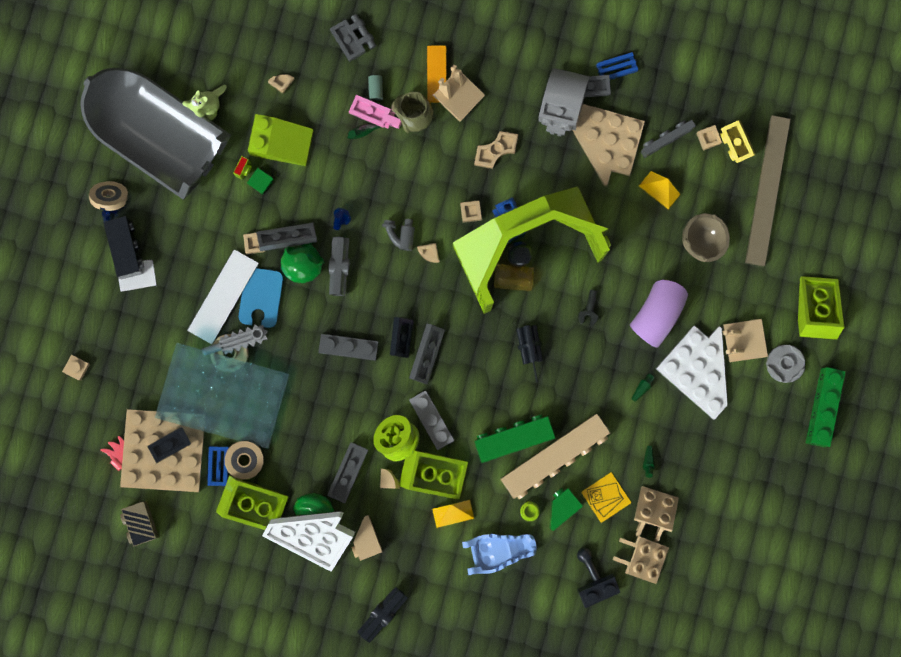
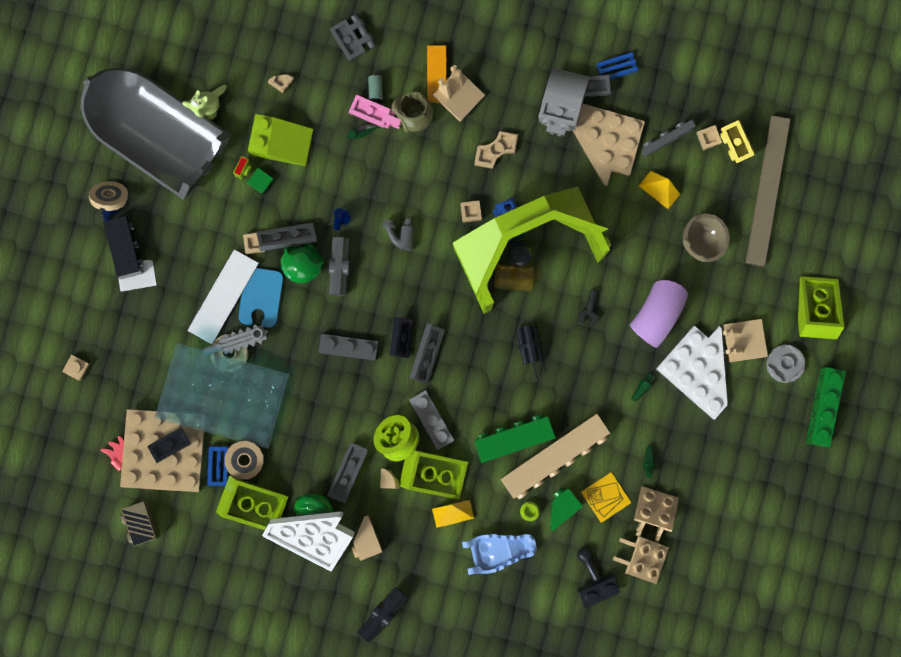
tan tile [417,243,440,263] -> none

